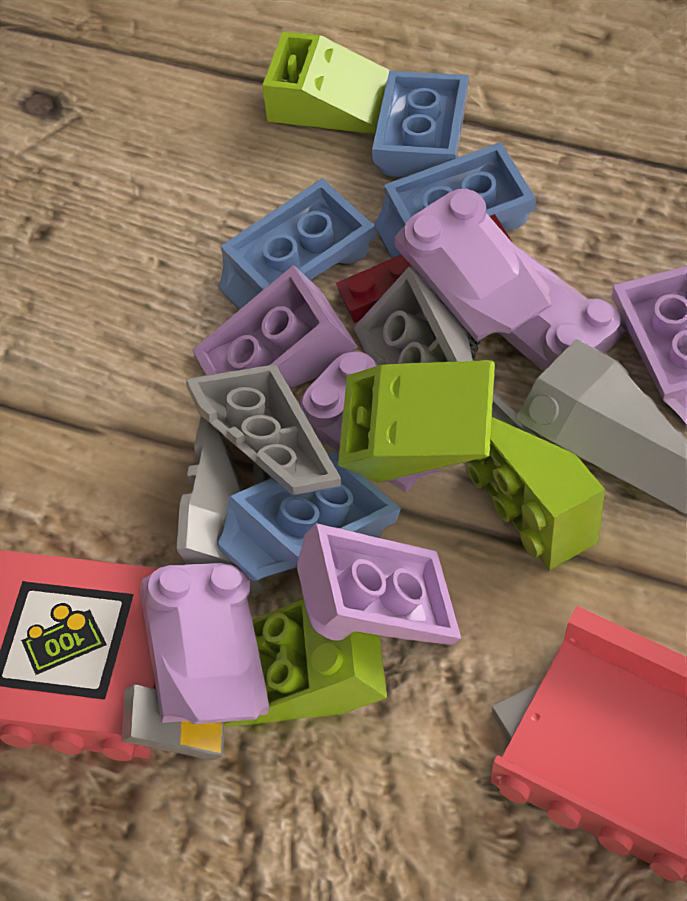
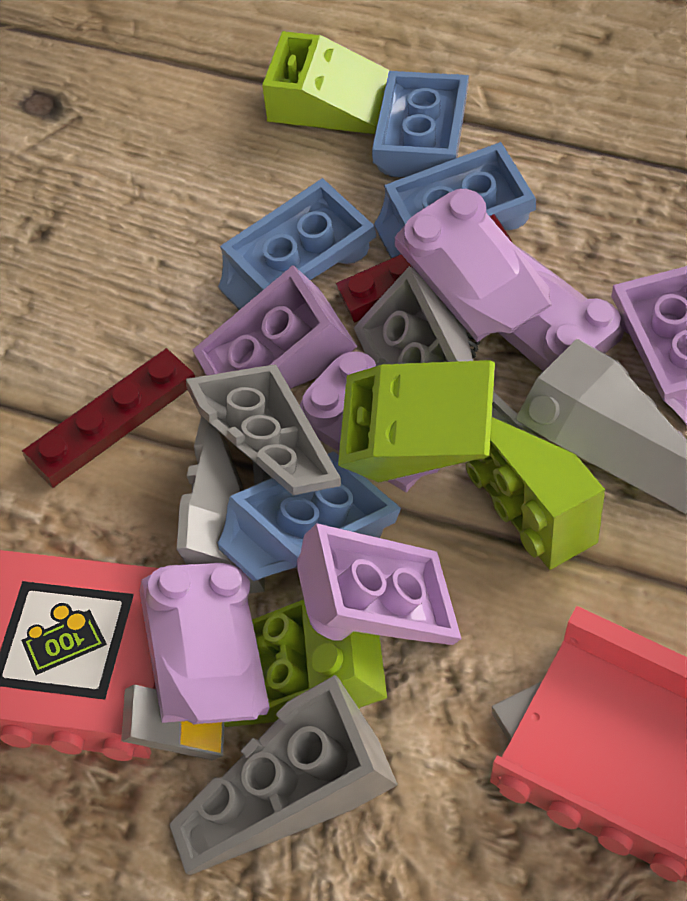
none -> dark red plate [22,348,195,488]
none -> light grey wedge [169,675,398,875]

